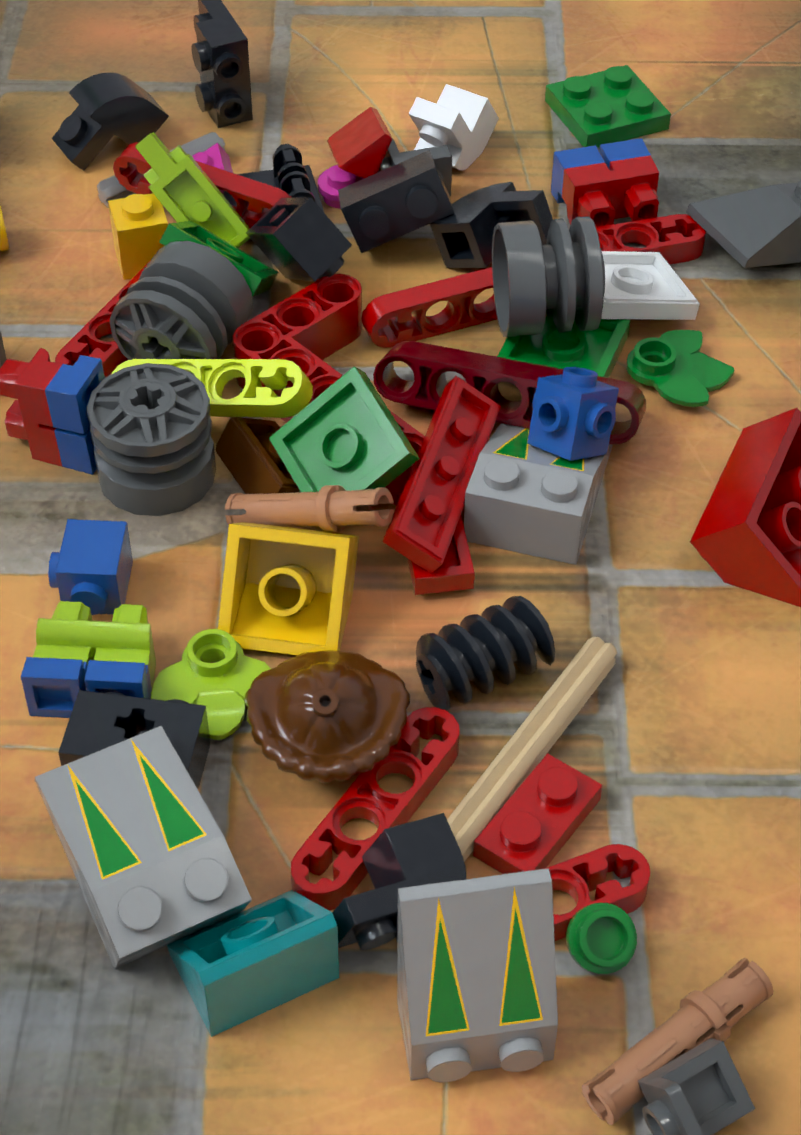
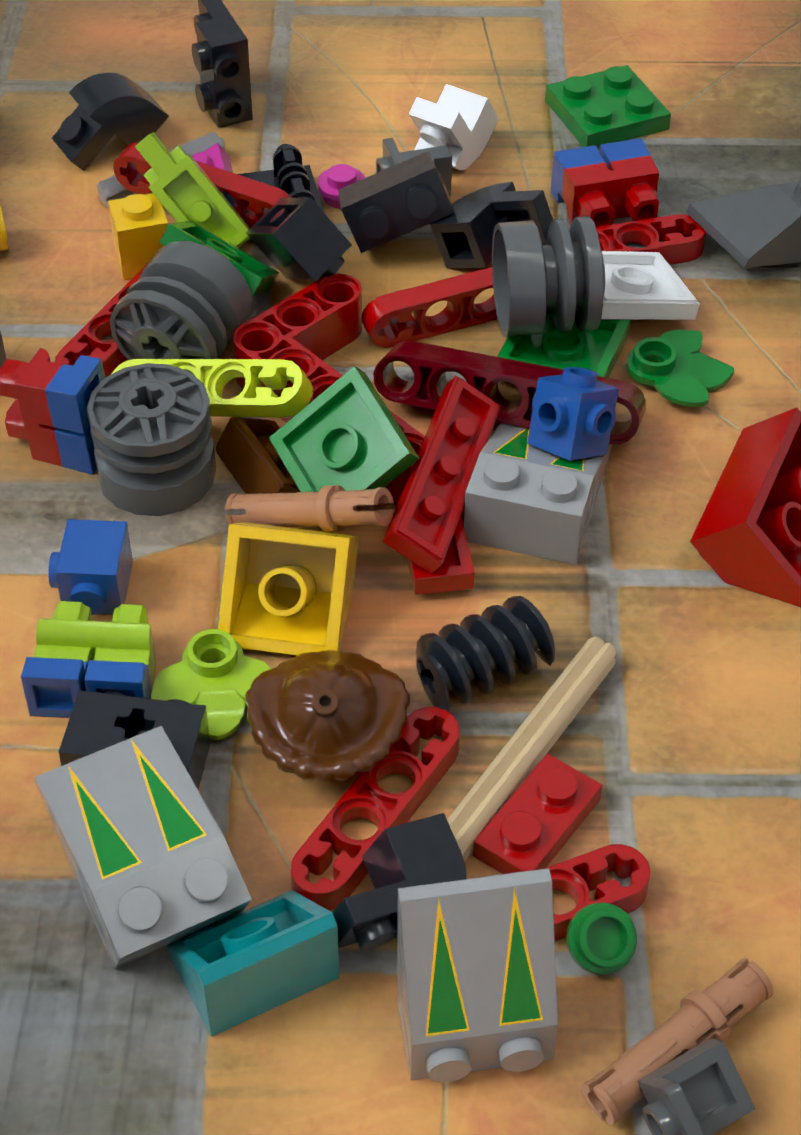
red slope [327,107,392,178] -> none

